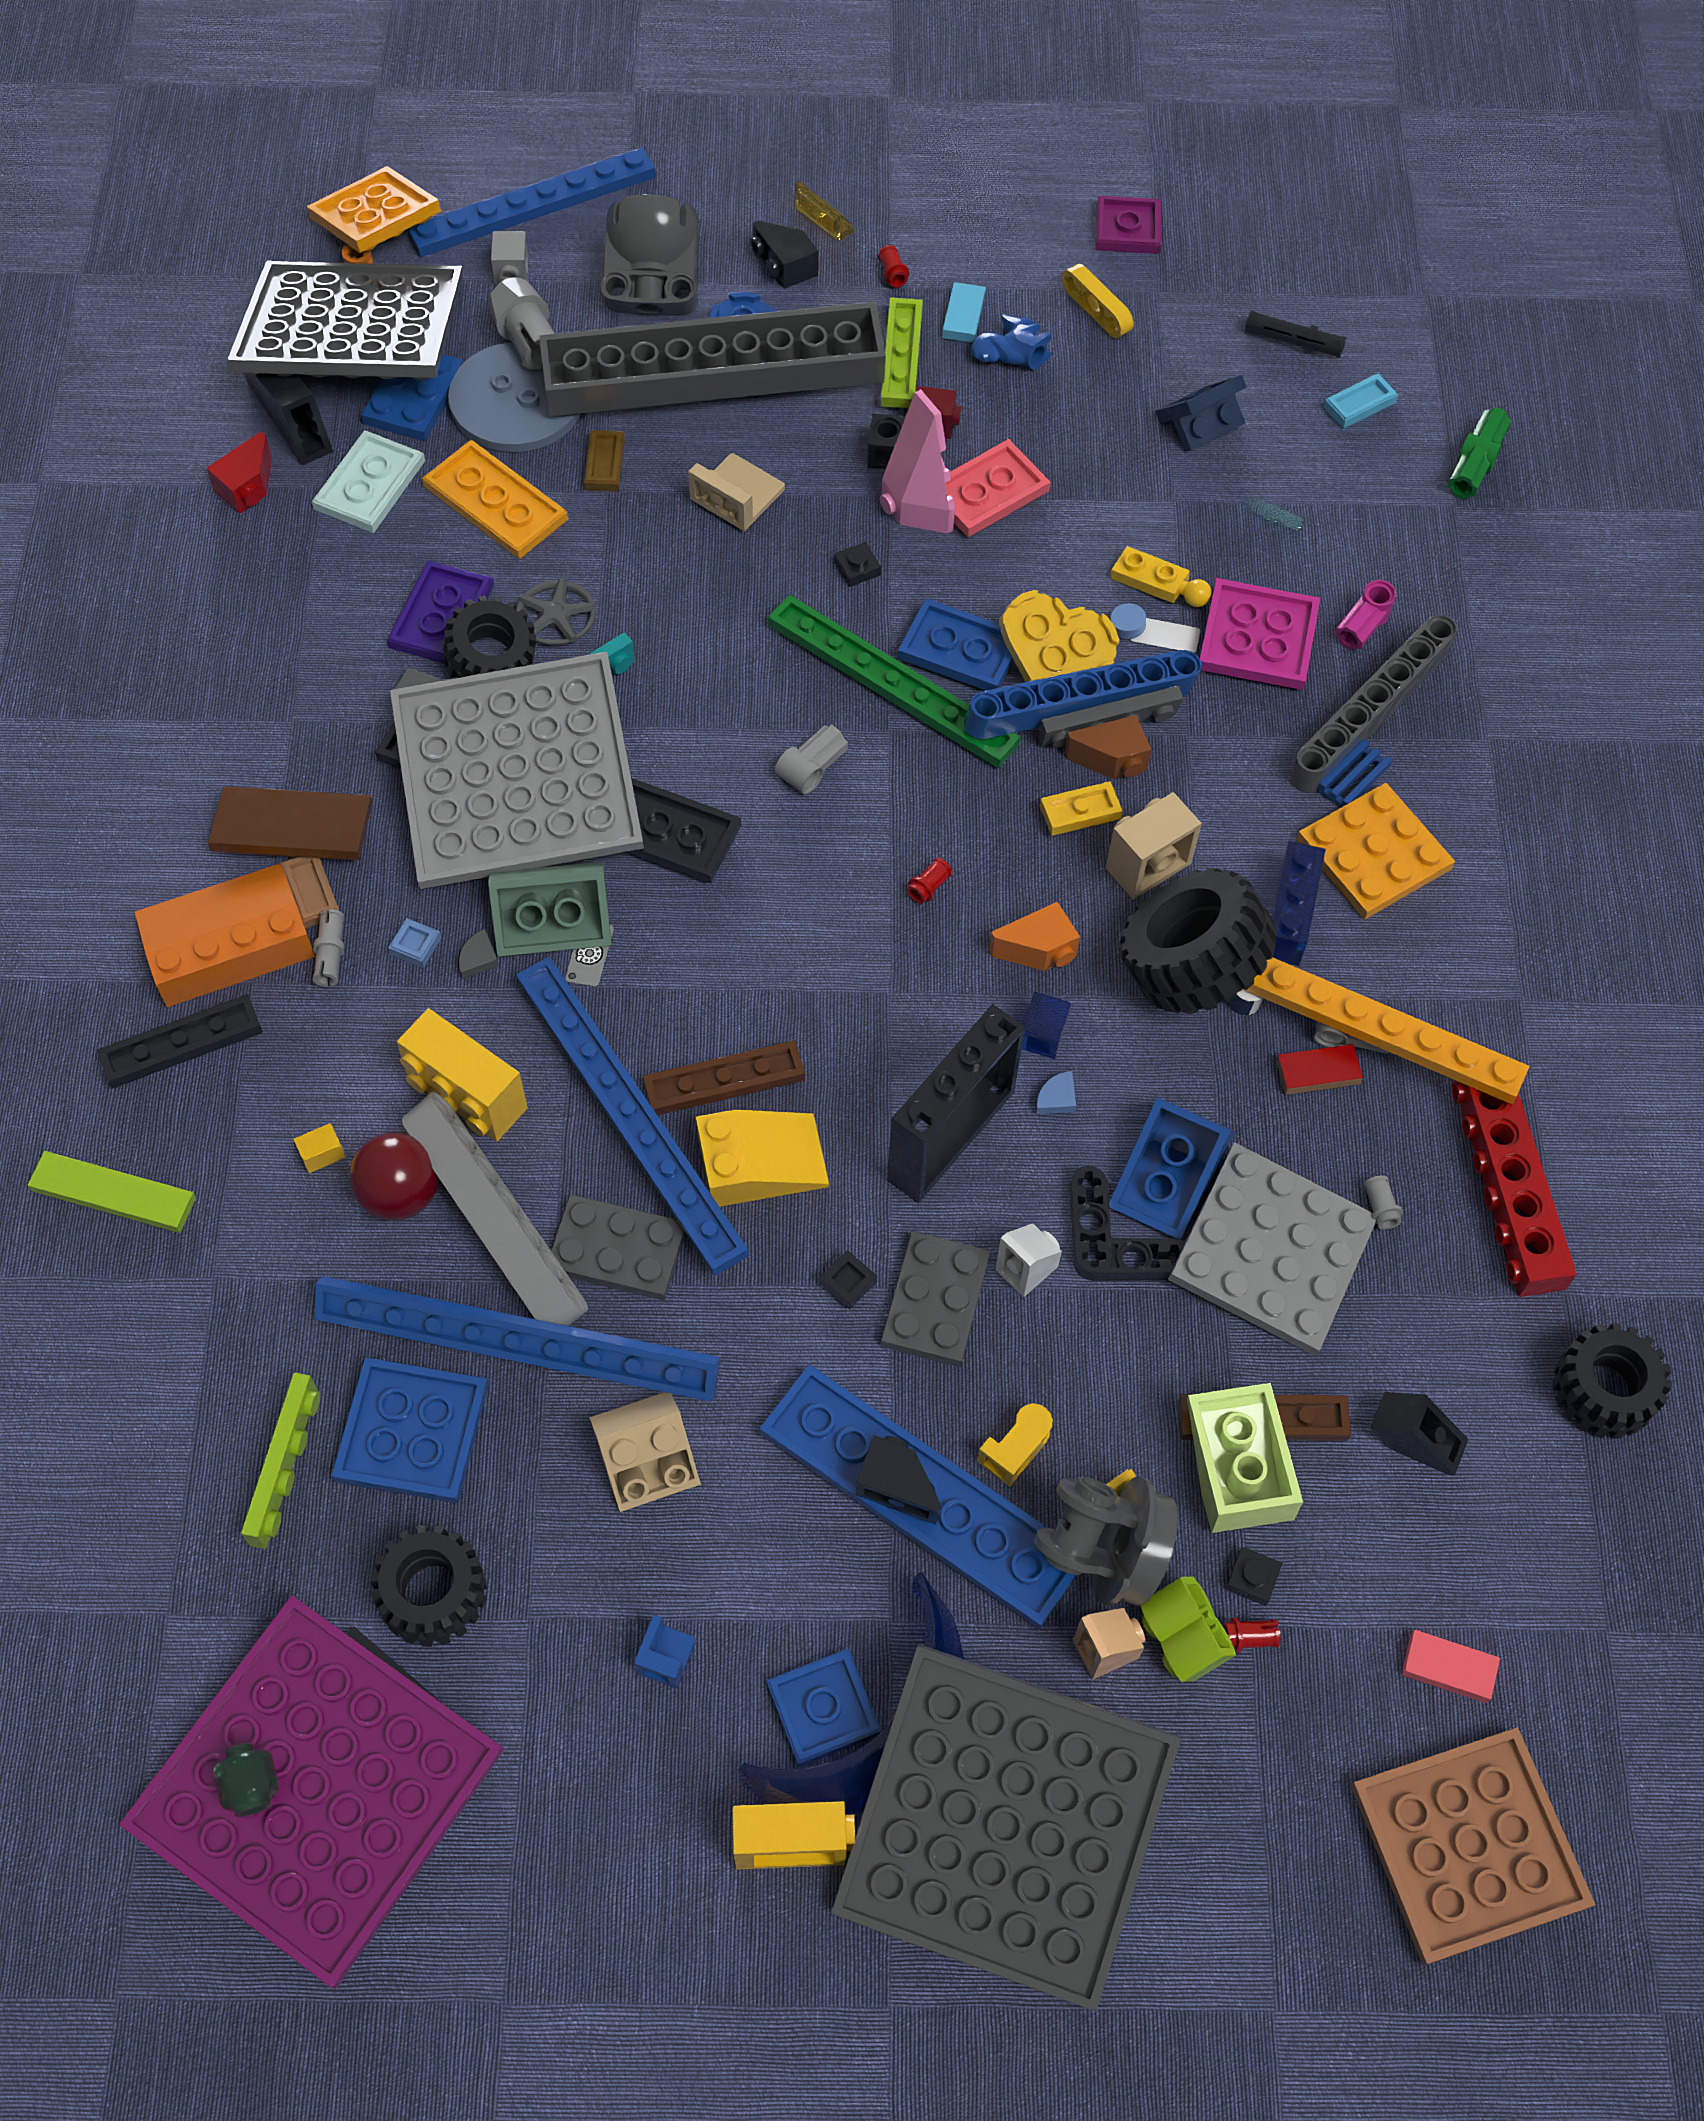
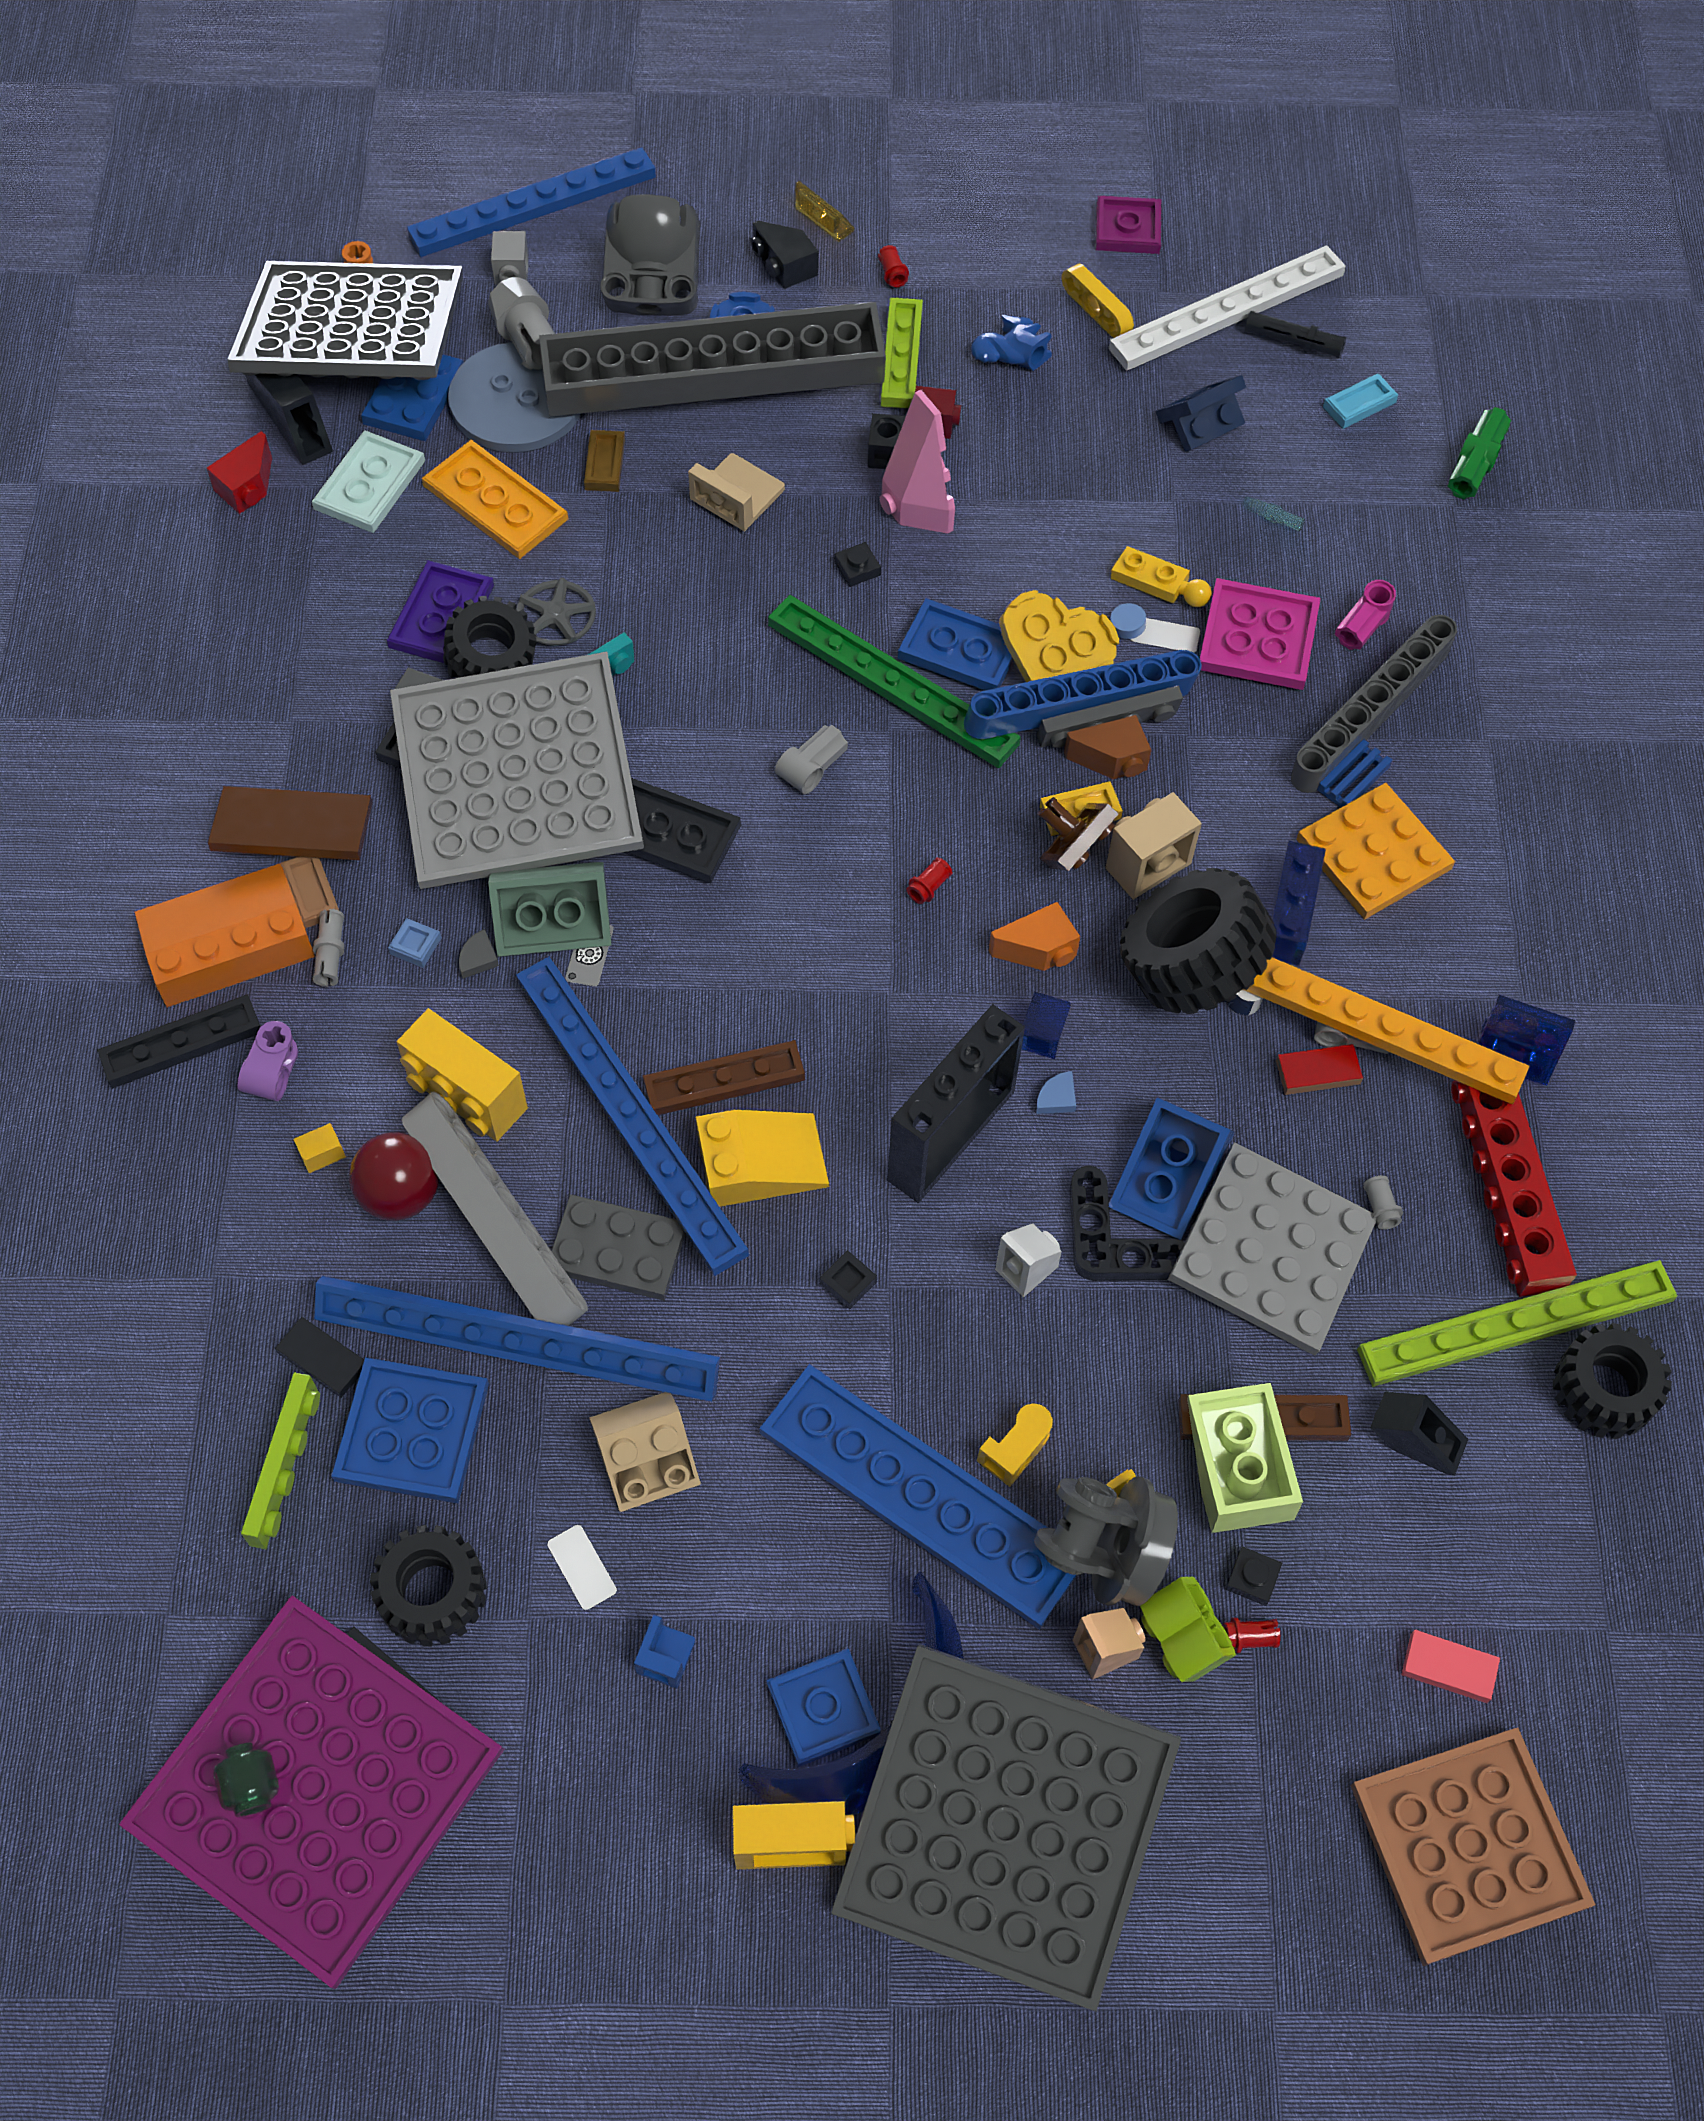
lime tile [27,1151,196,1233] -> none
light orange plate [307,166,441,253] -> none
black slope [855,1435,941,1525] -> none
dark grey plate [881,1231,991,1367] -> none
medium azure tile [942,282,986,343] -> none
coral plate [945,439,1051,537] -> none
none -> medium lavender piece [238,1021,299,1102]
none -> black tile [275,1317,364,1398]
none -> white sticker [547,1525,617,1610]
none -> reddish brown plate [1037,797,1119,871]
none -> white plate [1109,245,1346,371]
none -> lime tile [1357,1260,1677,1387]
none -> clear blue plate [1477,994,1575,1086]

